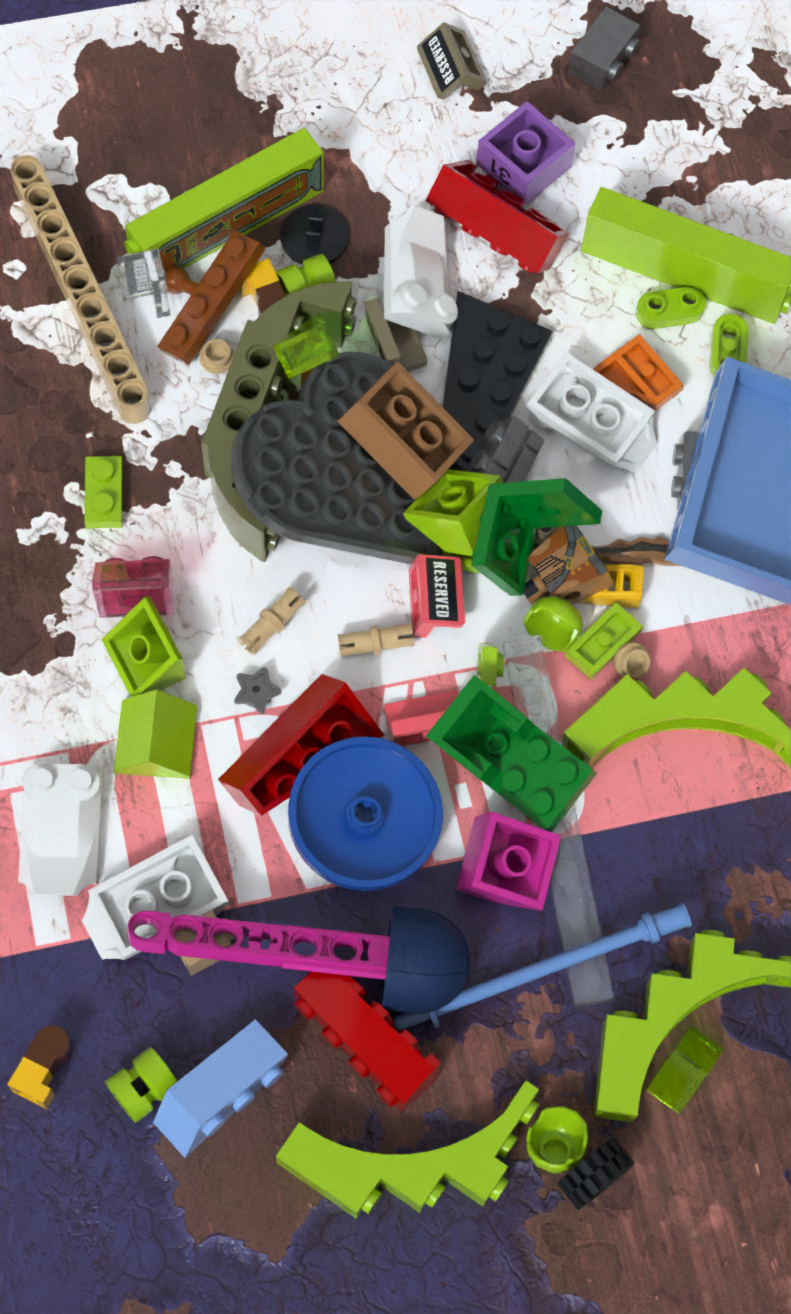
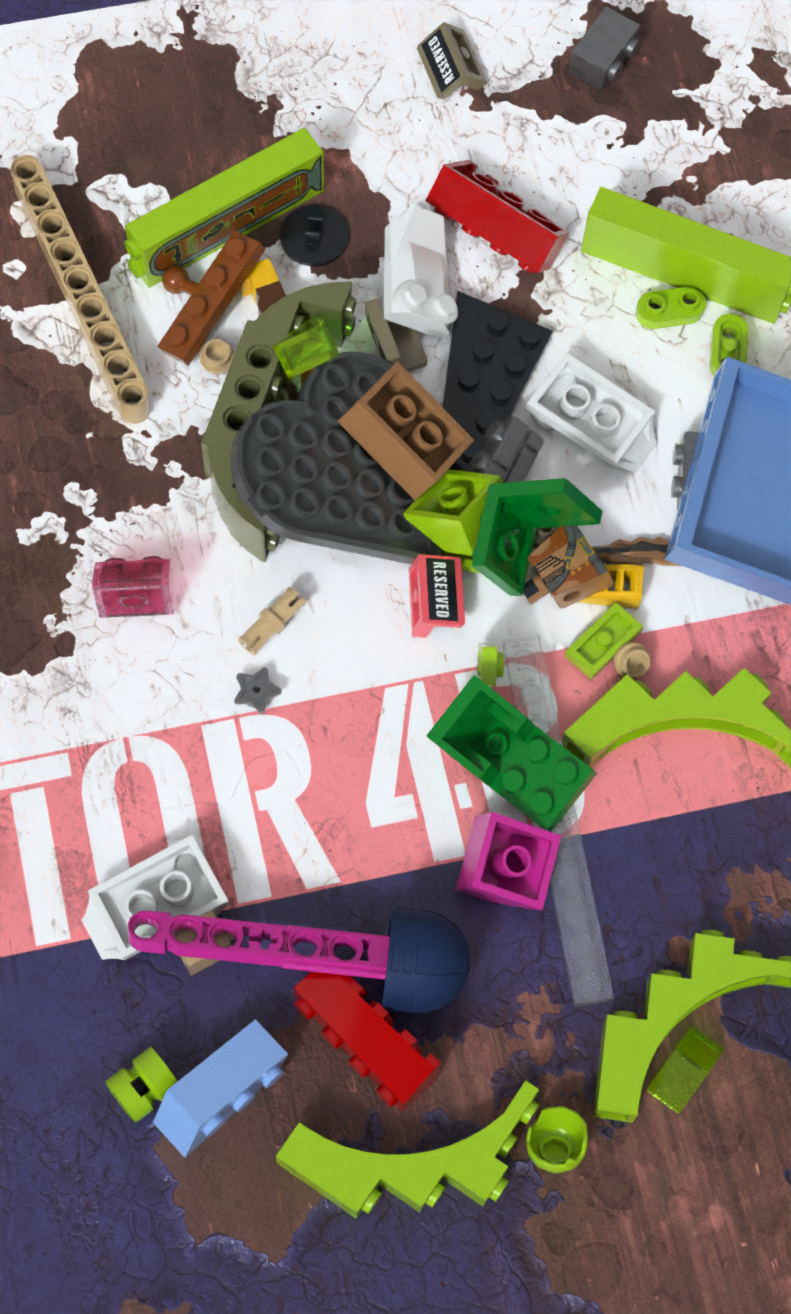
leg [7,1025,73,1110] -> none
white slope [18,763,104,896] -> none
lime plate [84,456,123,529] -> none
lime slope [101,596,186,697] -> none
lime slope [114,689,197,779] -> none
clear panel [116,249,171,318] -> none
red wedge [218,674,385,816] -> none
lime wheel [275,253,336,295] -> none
blue dish [287,737,443,891] -> none
tan pin [337,622,415,658] -> none
coral panel [384,691,458,746] -> none
medium blue bar [392,902,692,1030] -> none
medium lavender brick [476,101,576,206] -> none
lime hair [523,596,583,652] -> none
black tyre [557,1137,635,1210] -> none
orange wing [593,334,684,411] -> none

